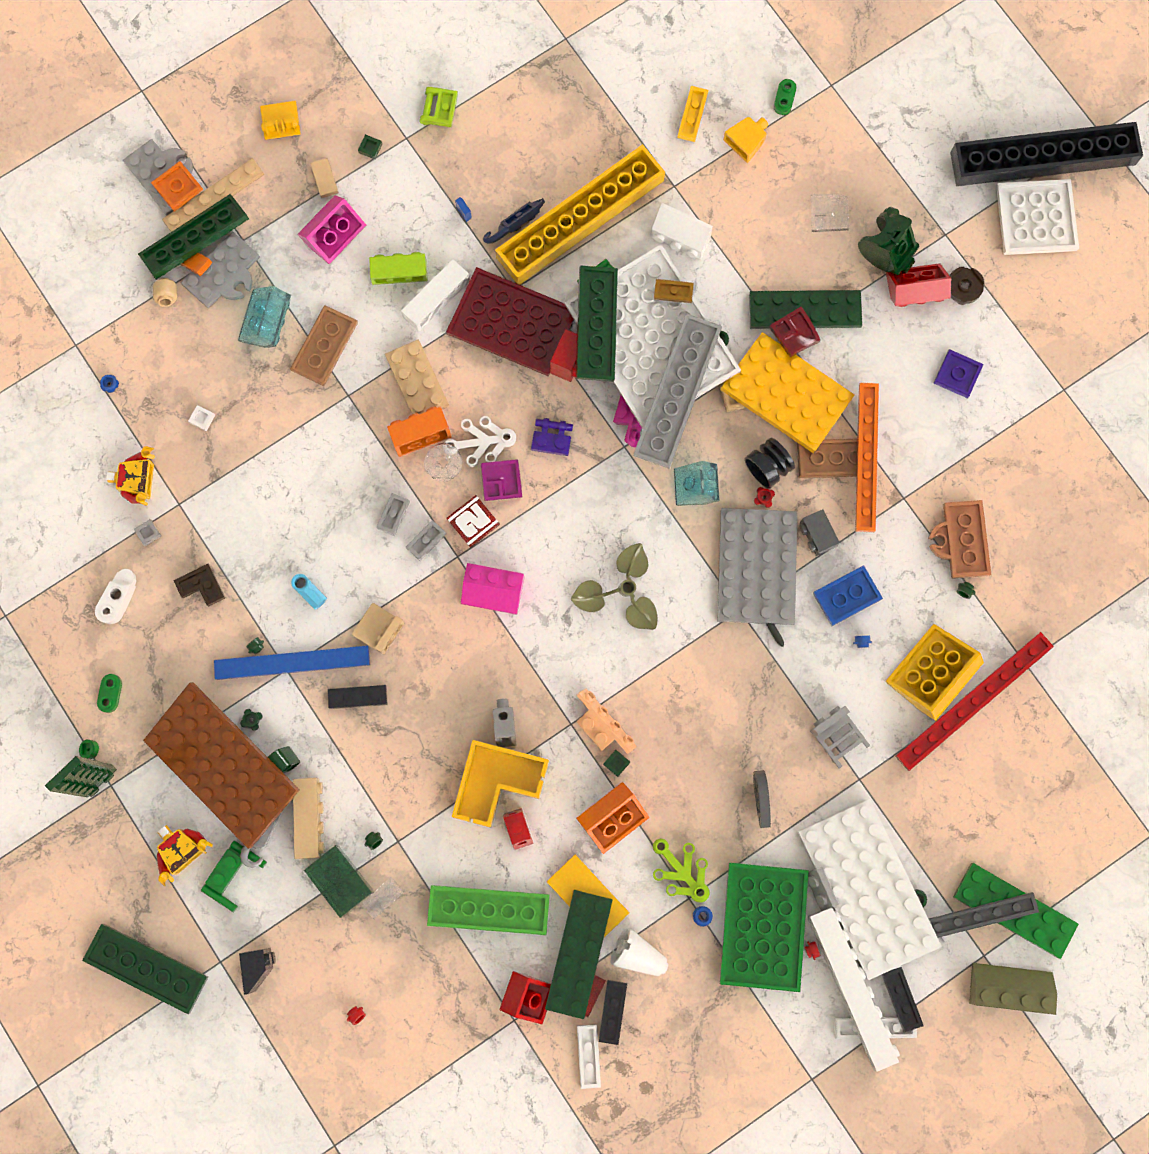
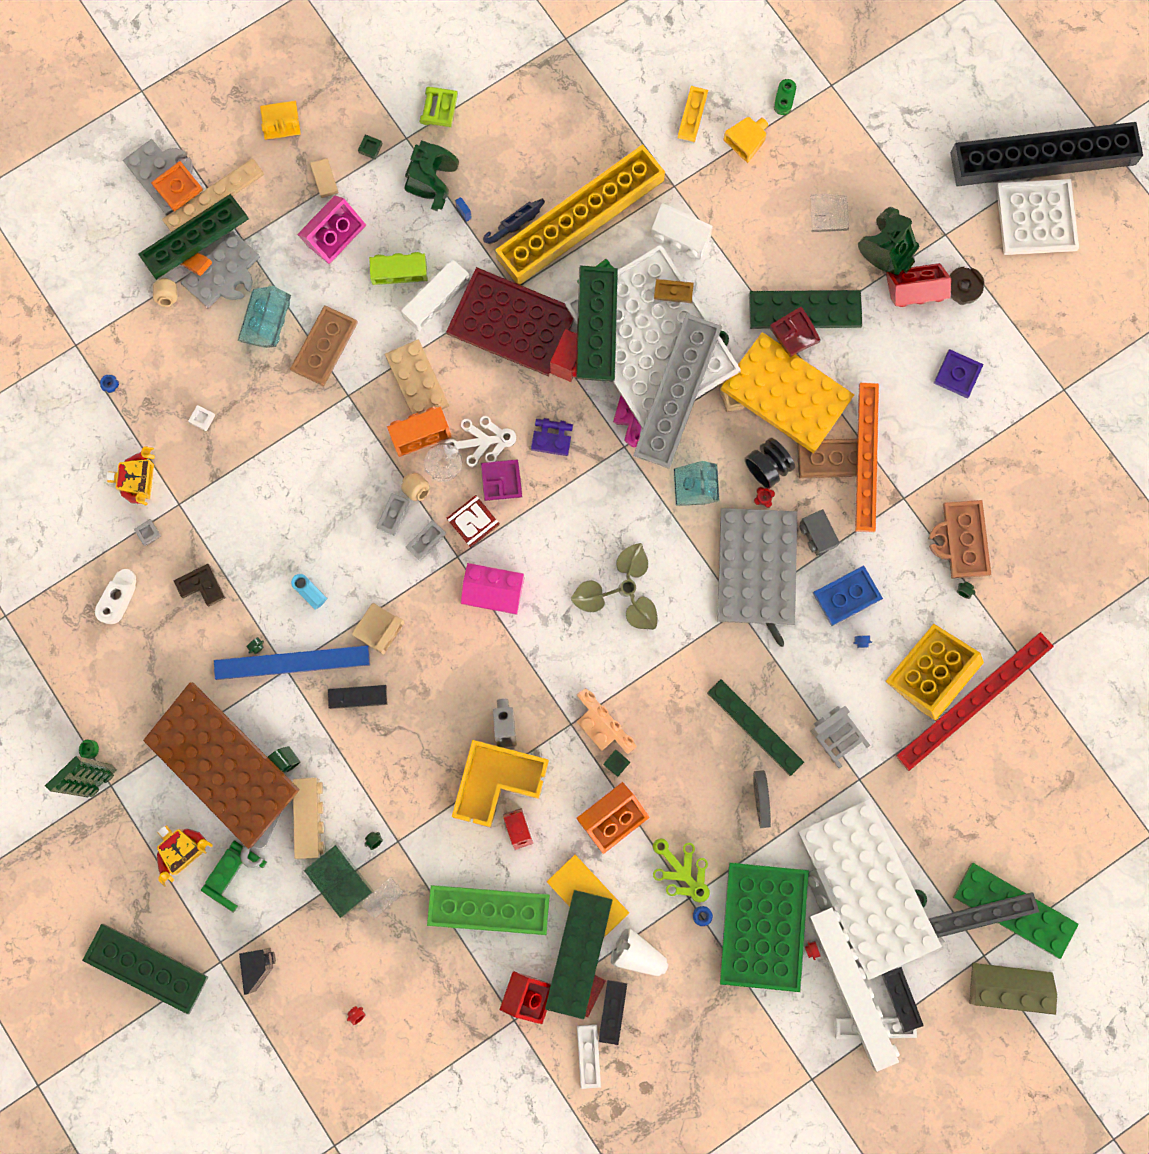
green plate [97,674,122,713] -> none
dark green plate [240,709,263,731] -> none
none -> tan head [401,473,430,501]
none -> dark green animal [404,140,459,212]
none -> dark green plate [707,679,804,776]

